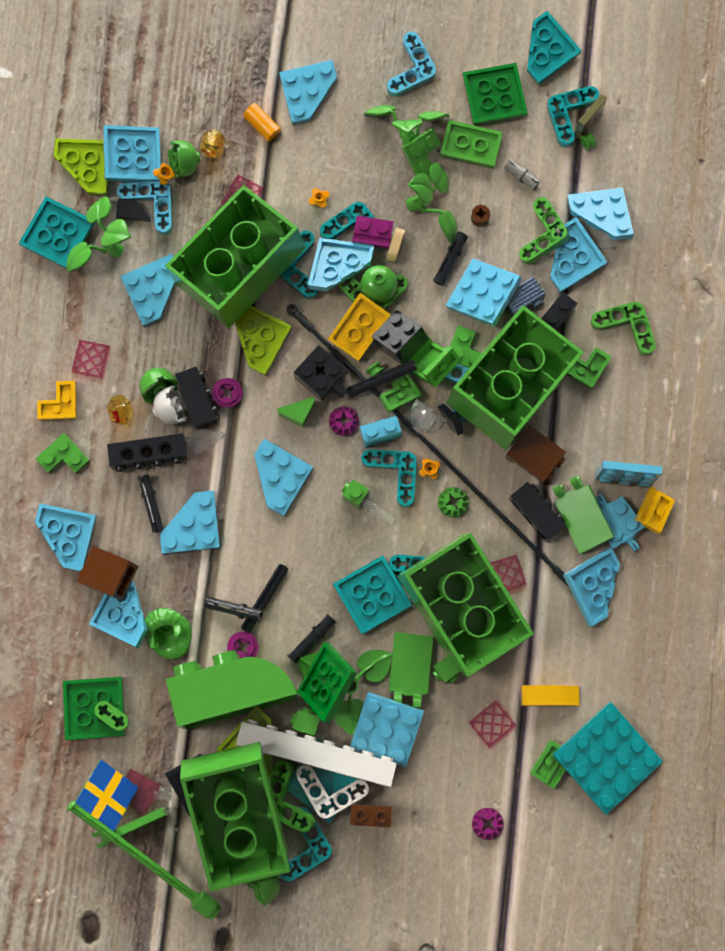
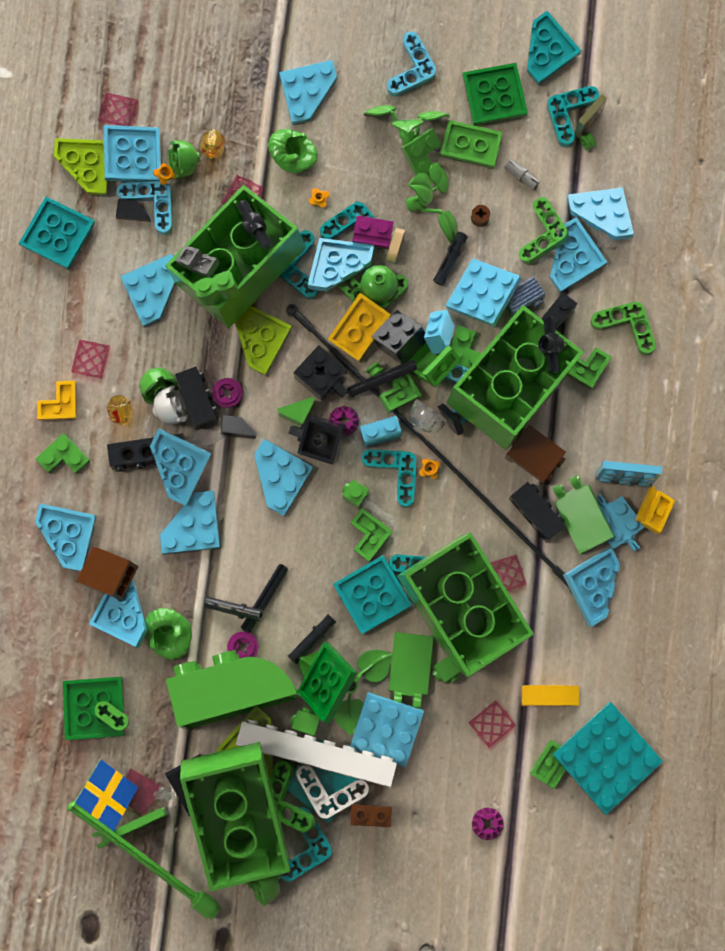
bright green plant [66,196,131,273] -> none
black pin [137,474,164,533] -> none
light orange brick [243,103,282,143] -> none
bright green gear [438,487,469,518] -> none
none -> clear pink window [98,92,138,126]
none -> medium azure plate [150,428,211,506]
none -> flat silver slope [175,245,220,278]
none -> bright green brick [194,272,239,306]
none -> black tile [221,415,257,439]
none -> black axle [237,200,272,250]
none -> bright green piece [268,129,318,173]
none -> black hinge [288,415,347,465]
none -> bright green plate [350,508,393,562]
none -> medium azure brick [424,310,455,354]
none -> black axle [538,317,564,374]

